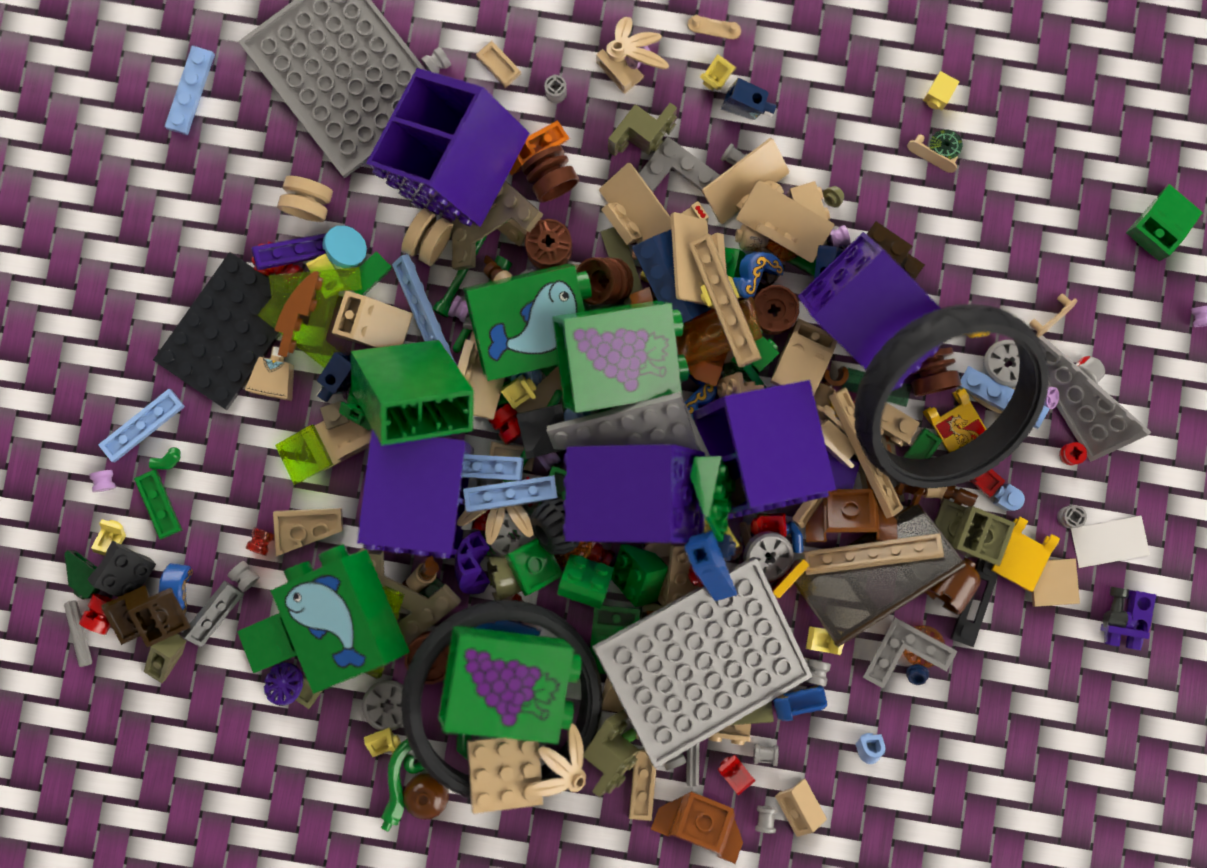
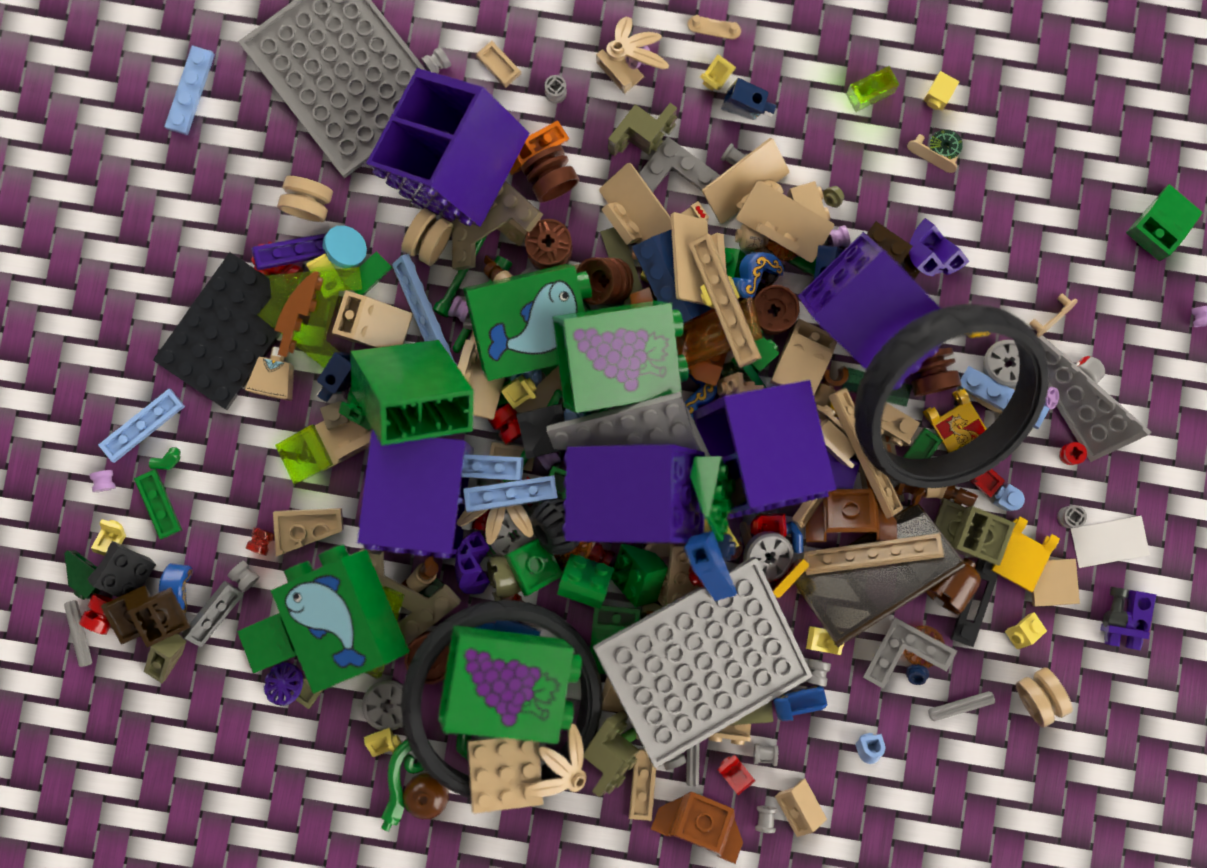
none -> clear neon green brick [846,66,900,112]
none -> dark purple brick [909,218,970,276]
none -> light grey axle [928,691,995,721]
none -> light yellow bracket [1005,612,1047,649]
none -> tan wheel [1016,667,1073,728]

